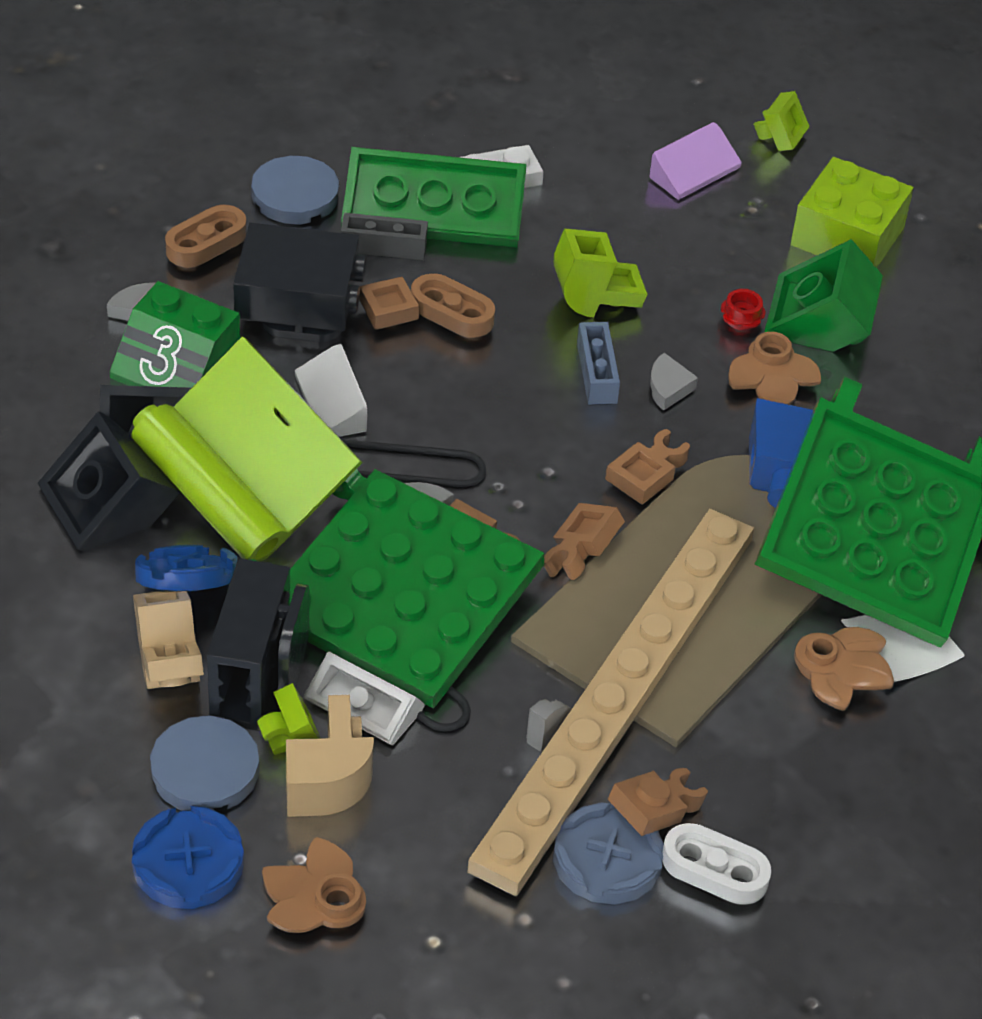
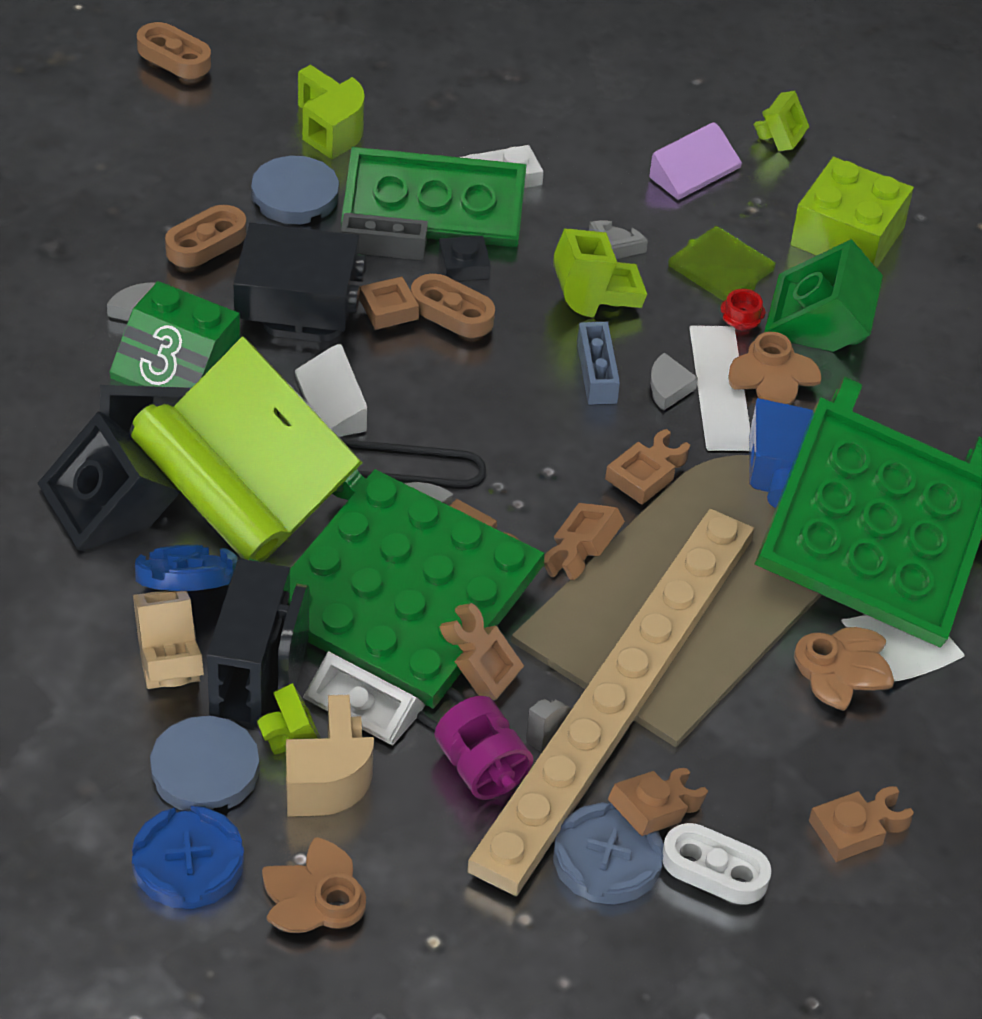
none -> medium nougat plate [137,22,211,80]
none -> lime brick [298,64,365,160]
none -> magenta wheel [434,696,533,800]
none -> black plate [438,236,491,281]
none -> medium nougat plate [440,603,524,700]
none -> light grey tile [589,220,648,259]
none -> clear neon green piece [668,226,776,301]
none -> white sticker [689,326,750,451]
none -> medium nougat plate [809,787,914,862]

